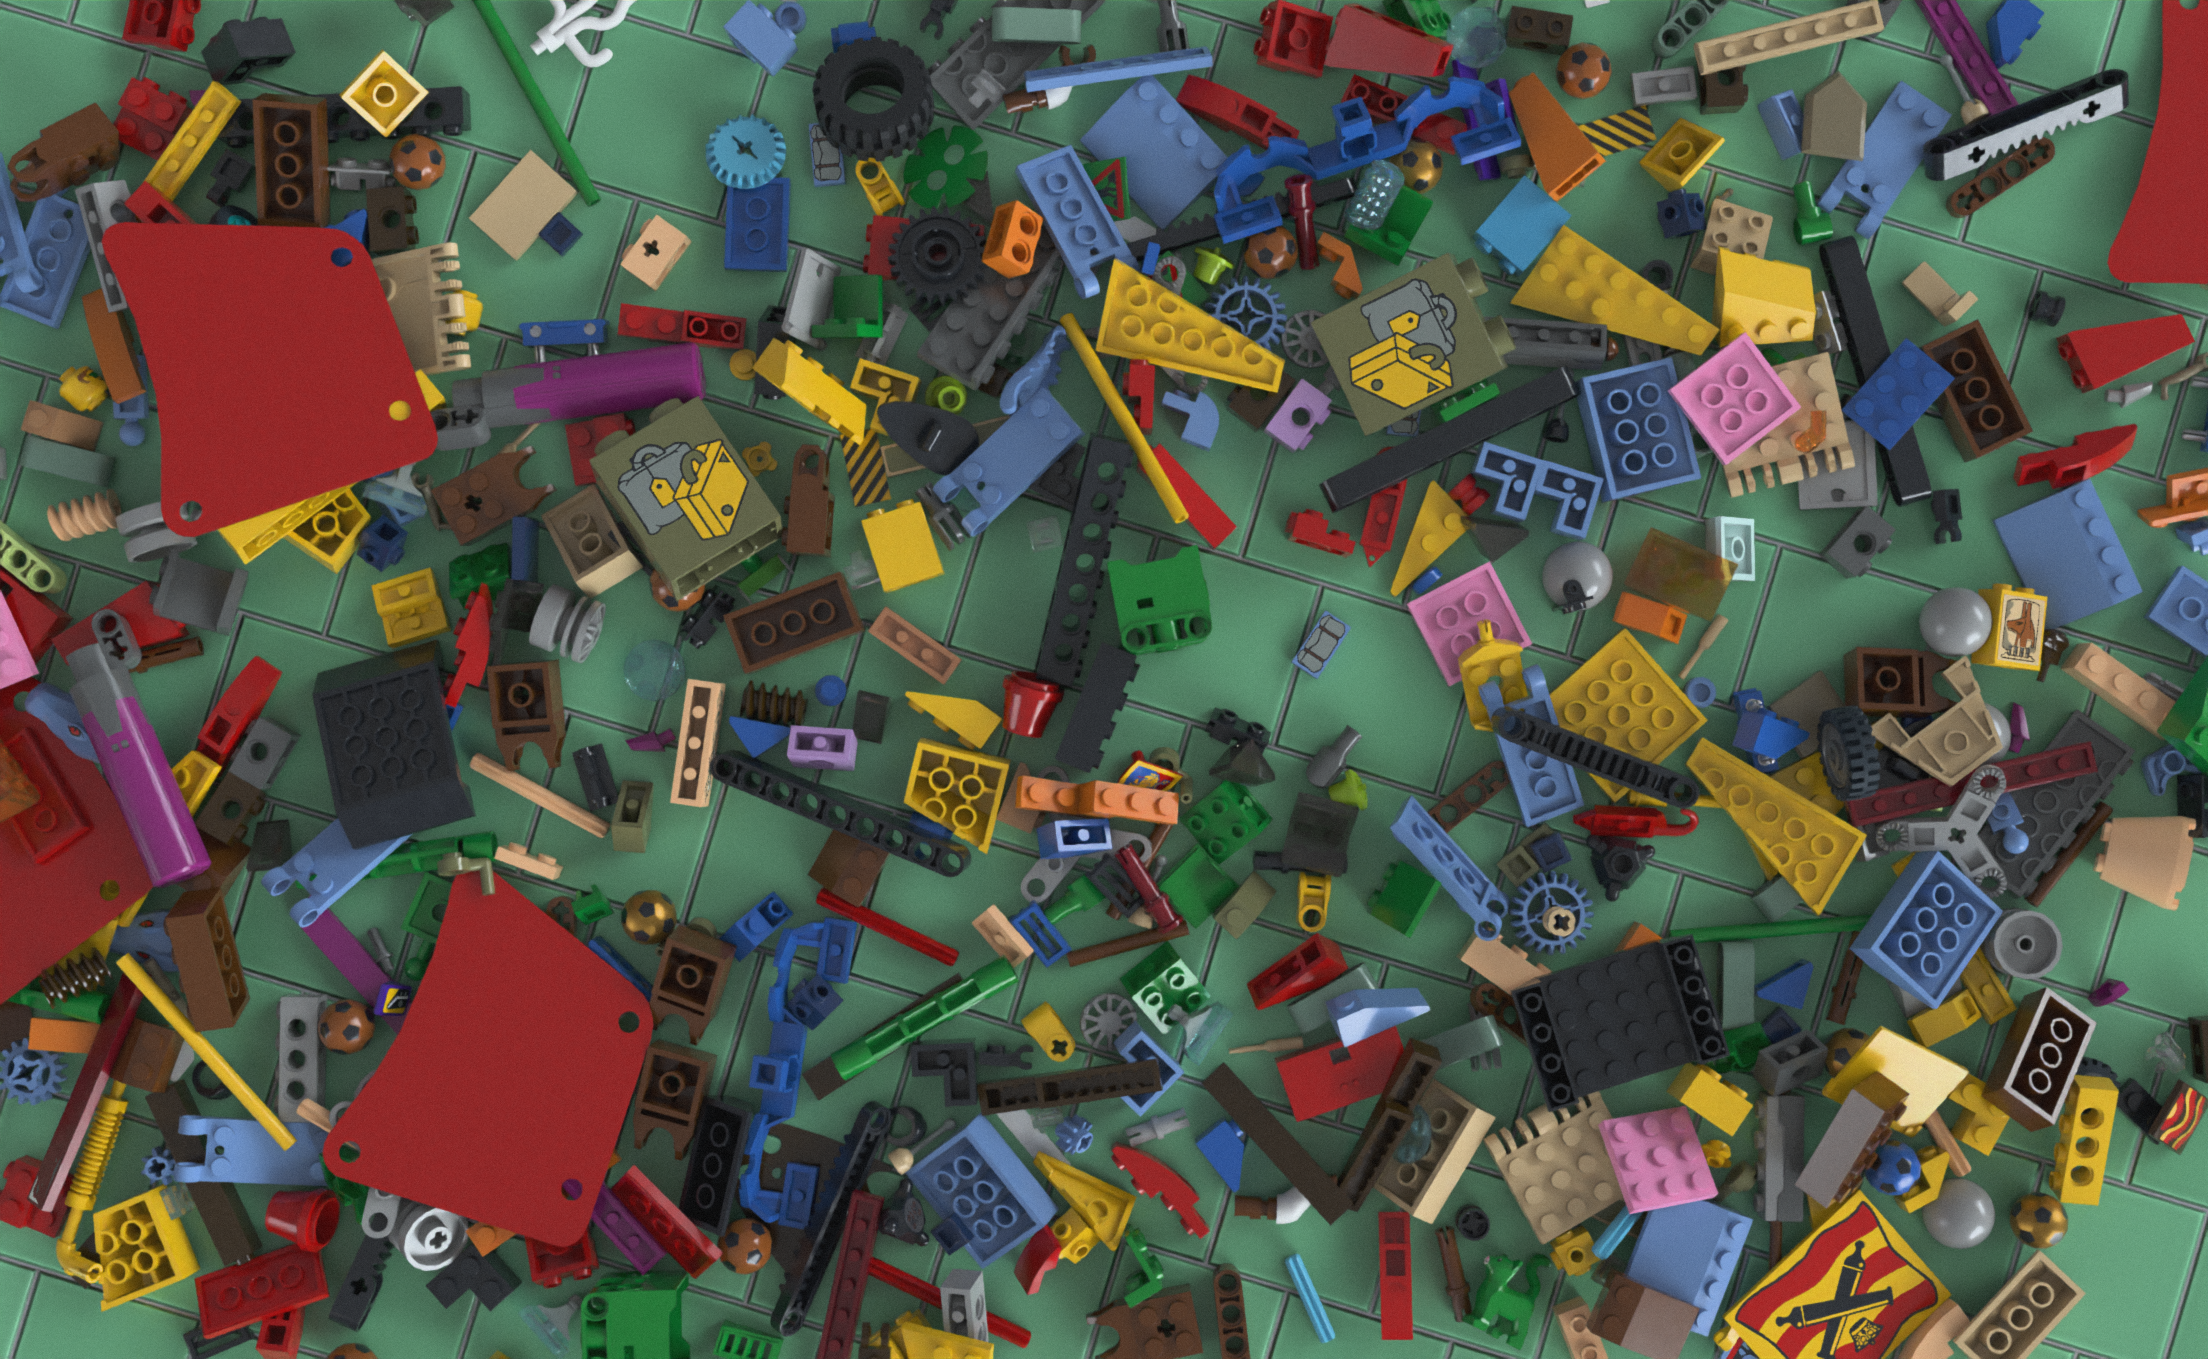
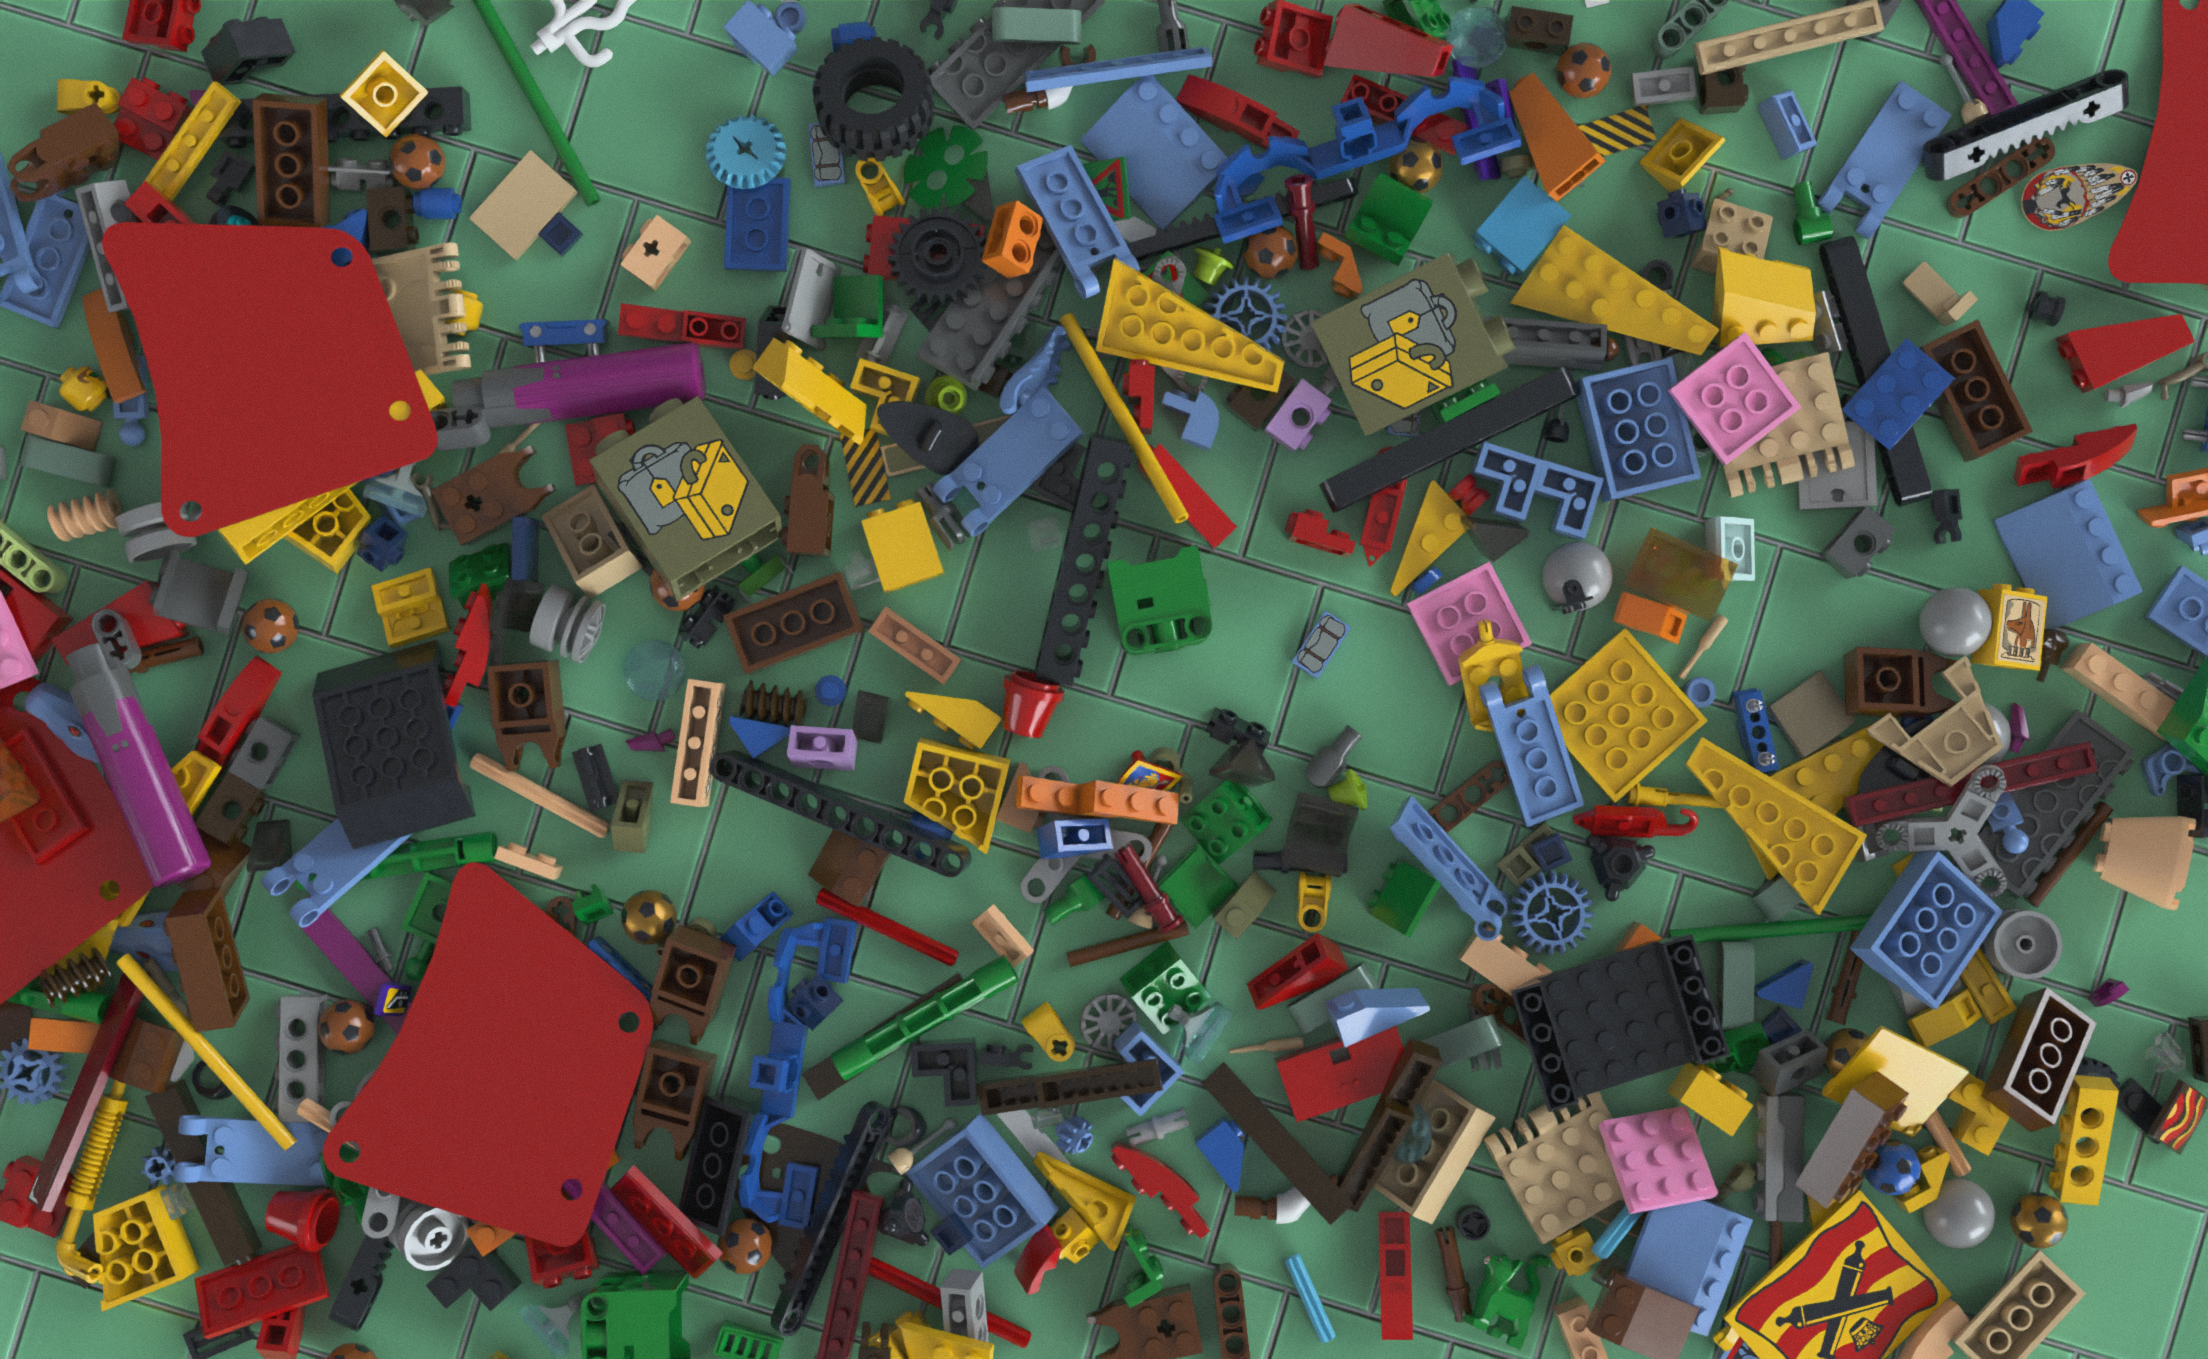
olive plate [437,852,495,896] -> none
yellow plate [742,442,777,477] -> none
clear tile [969,69,1006,108] -> none
blue tile [1009,900,1071,968] -> none
black brick [1055,642,1140,773] -> none
blue tile [1140,242,1161,277] -> none
clear light blue piece [1345,160,1405,230] -> none
black gear [1491,706,1699,809] -> none
tan bush [1542,906,1576,937] -> none
yellow plate [1701,1140,1732,1168] -> none
blue slope [1732,708,1810,759] -> none
clear orange arm [1794,410,1826,453] -> none
dark tan tile [1801,71,1867,161] -> none
black wheel [1817,706,1880,801] -> none
none -> yellow piece [57,79,121,115]
none -> dark orange piece [242,598,299,654]
none -> blue brick [413,188,462,219]
none -> shield [2021,163,2138,231]

